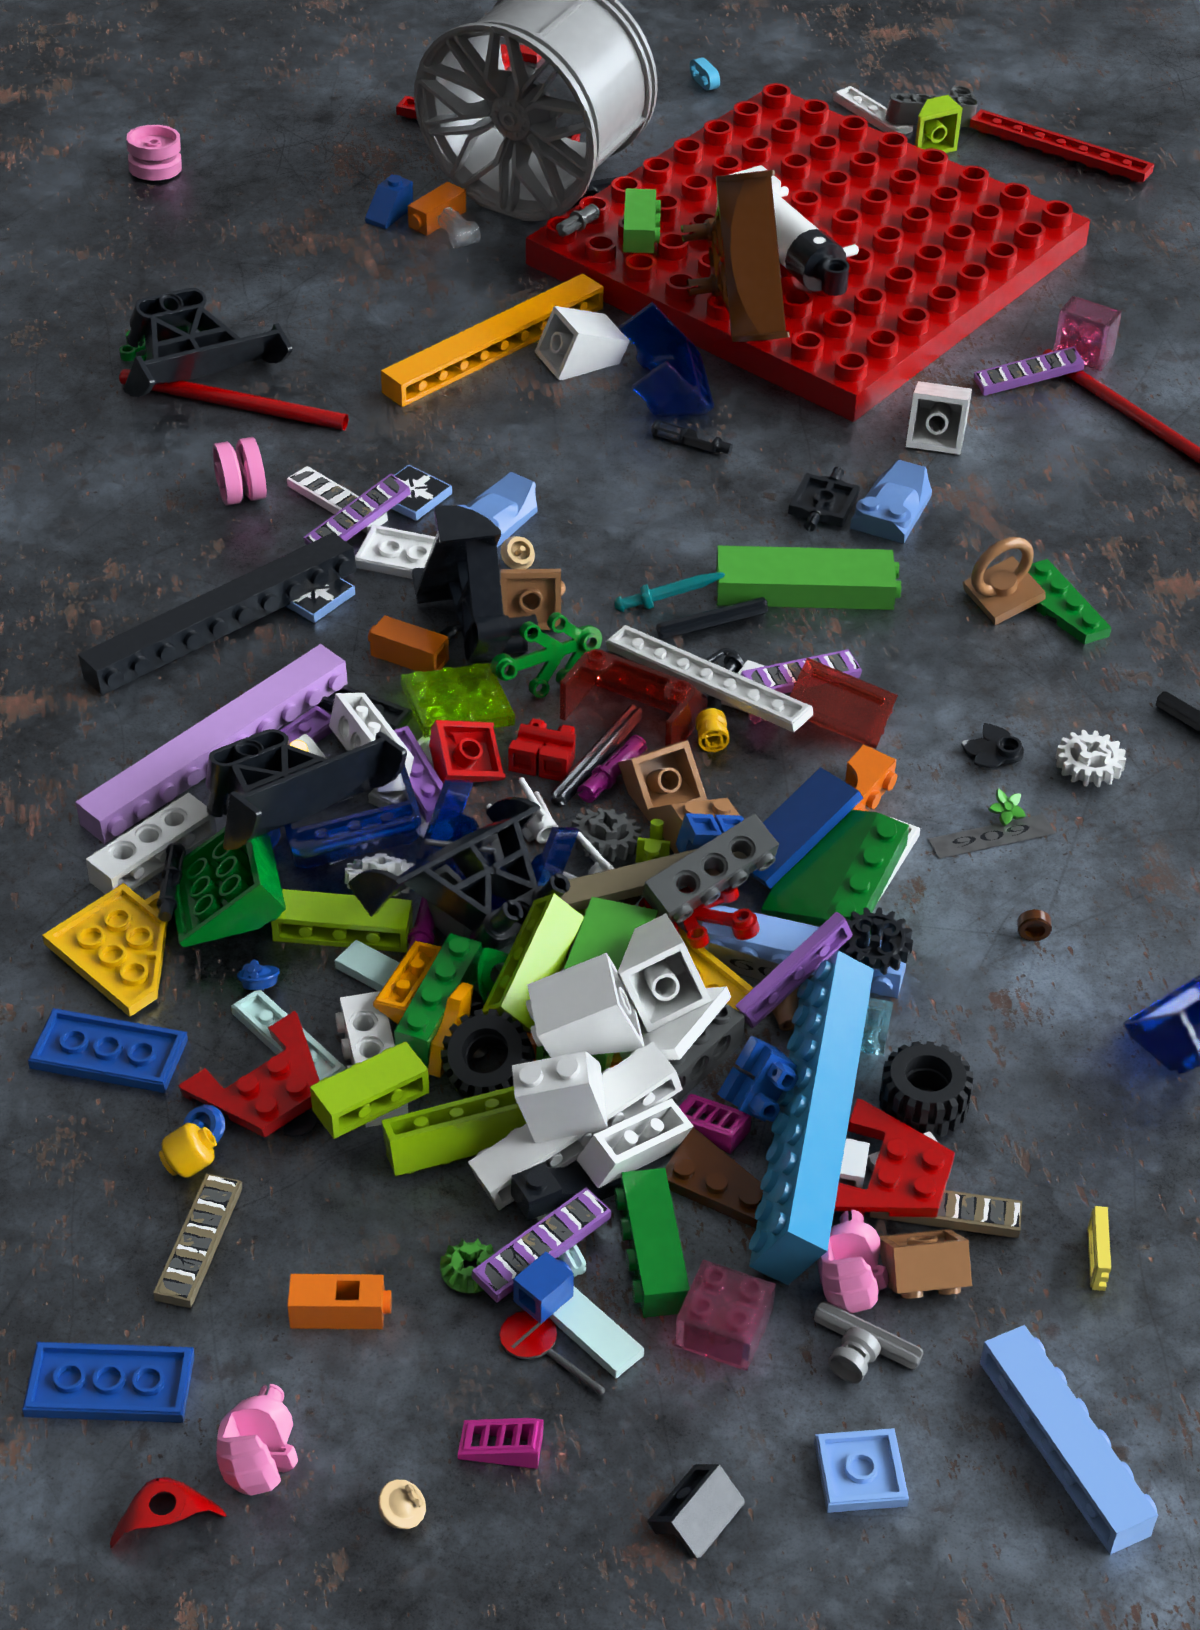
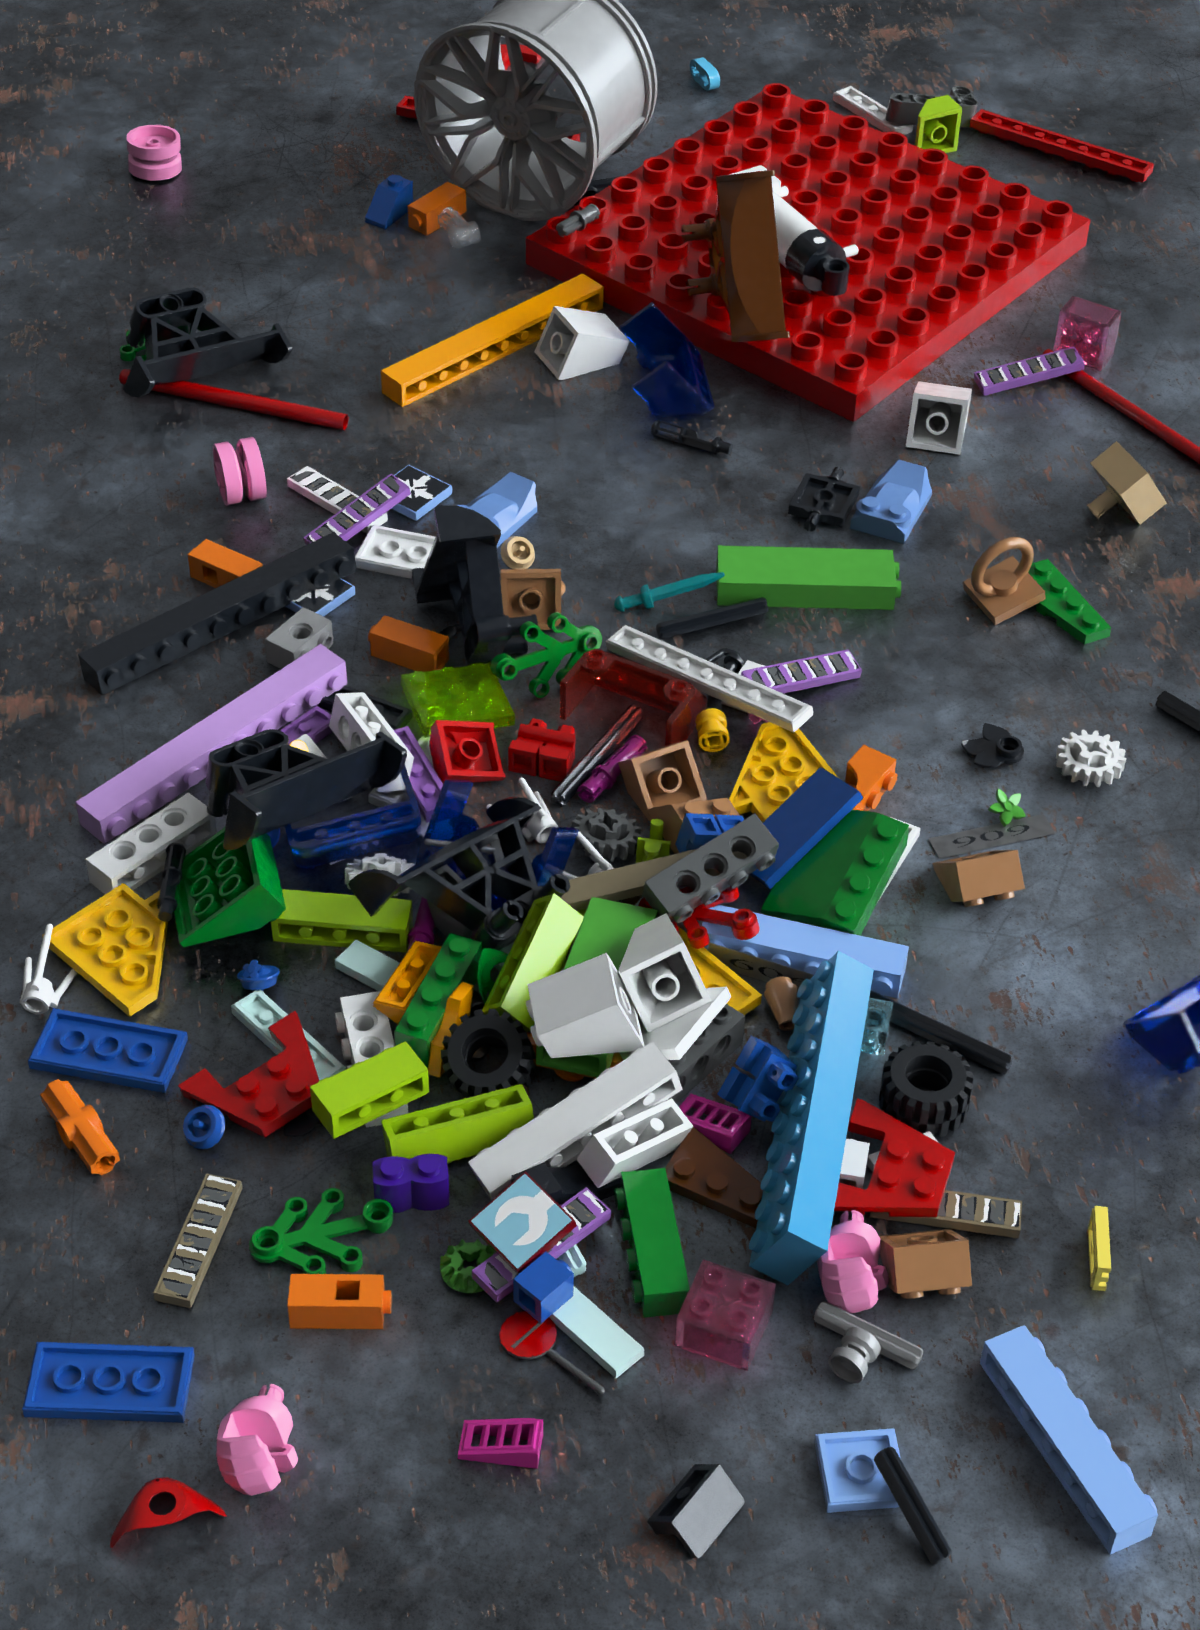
yellow head [159,1123,217,1178] -> none
tan hat [378,1479,426,1529] -> none
white slope [512,1051,608,1143] -> none
bright green brick [623,188,661,253] -> none
medium lavender tile [735,912,853,1028] -> none
clear red piece [790,658,898,749] -> none
black gear [838,907,913,975] -> none
reddish brown tile [1017,909,1052,941] -> none
none -> white plant [19,923,77,1014]
none -> orange piece [40,1079,120,1176]
none -> orange brick [188,539,263,588]
none -> green plant [249,1188,393,1274]
none -> light grey brick [265,607,334,669]
none -> dark purple brick [372,1154,449,1213]
none -> tile [468,1171,577,1275]
none -> yellow wing [729,722,839,823]
none -> black axle [867,990,1013,1074]
none -> black axle [874,1447,952,1565]
none -> medium nougat slope [933,849,1025,907]
none -> tan brick [1087,441,1167,525]

